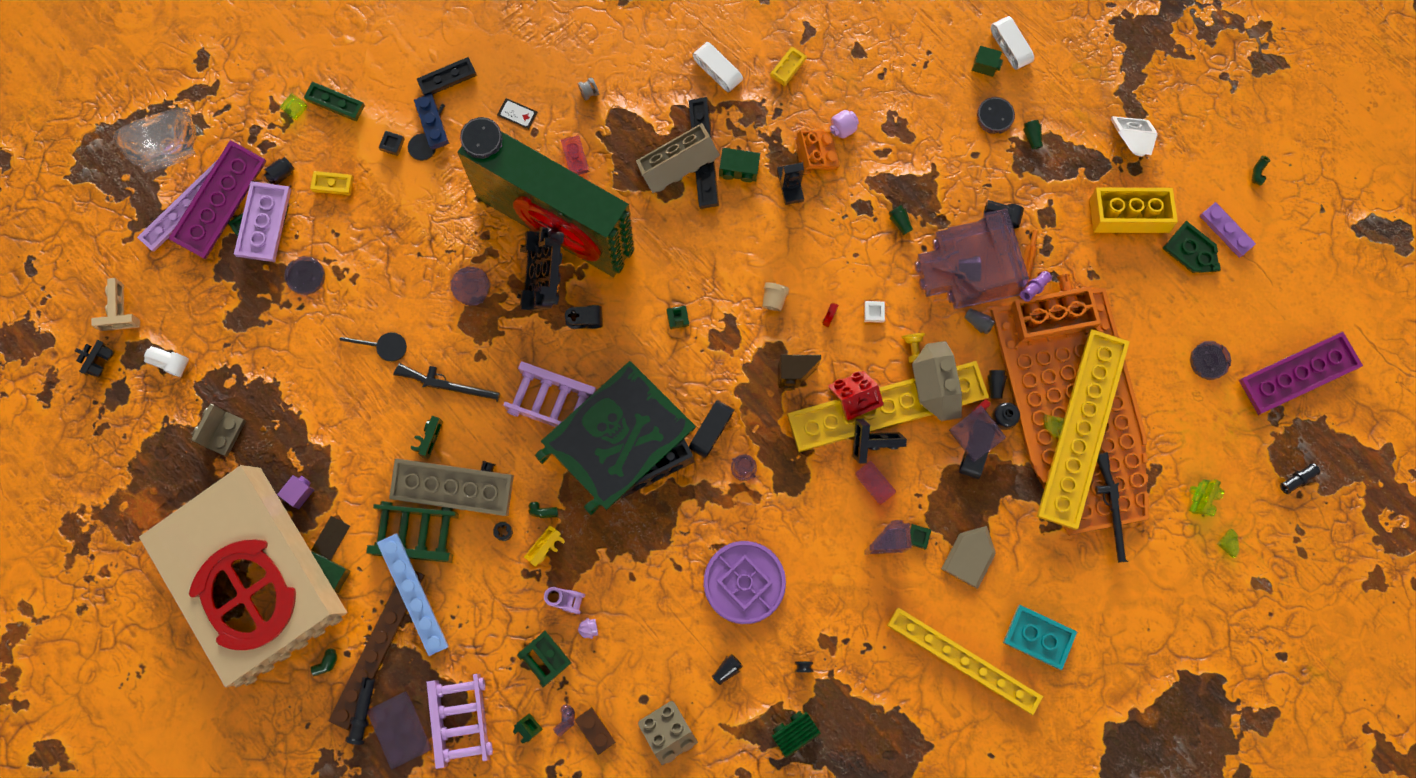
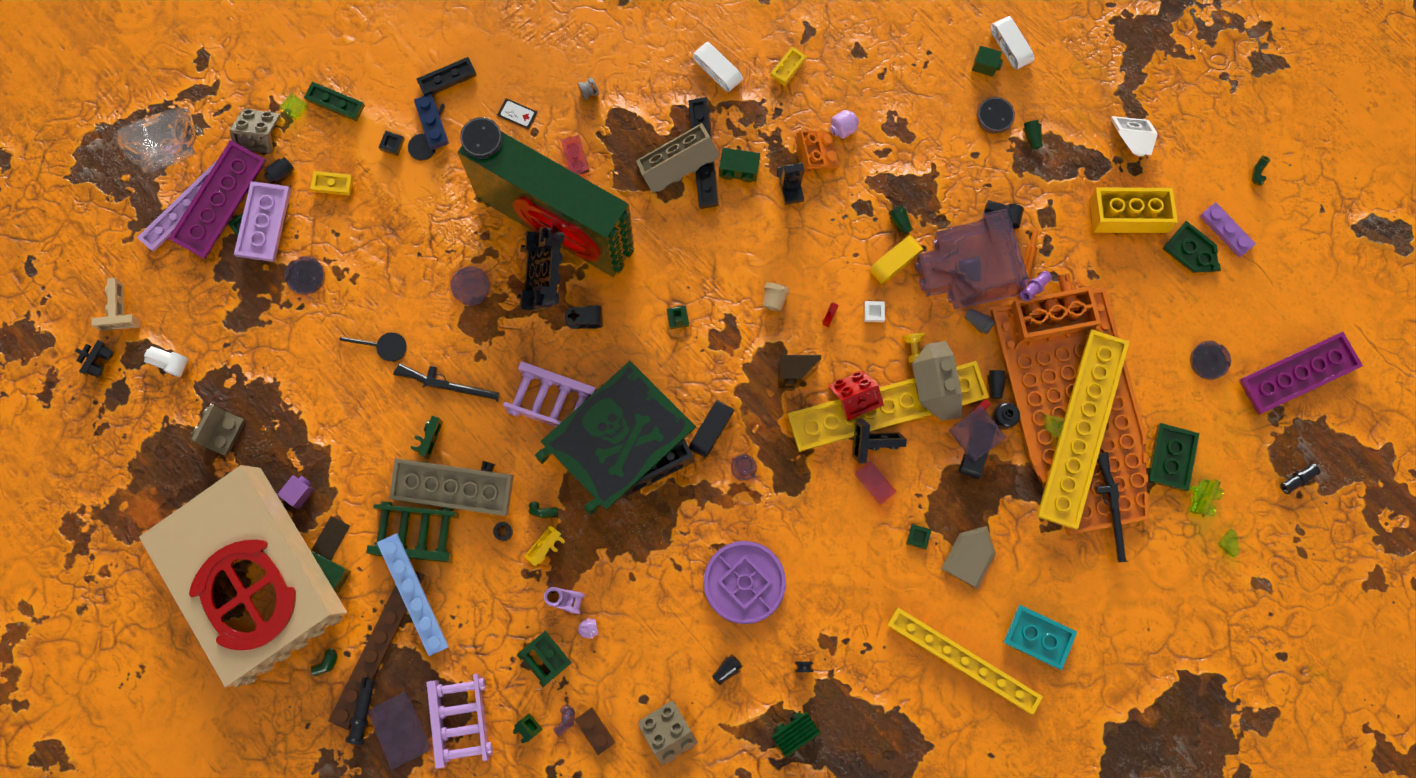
slope [864,520,912,555] -> none
none -> dark tan bracket [230,109,280,154]
none -> yellow beam [869,235,924,284]
none -> dark green plate [1148,423,1200,492]

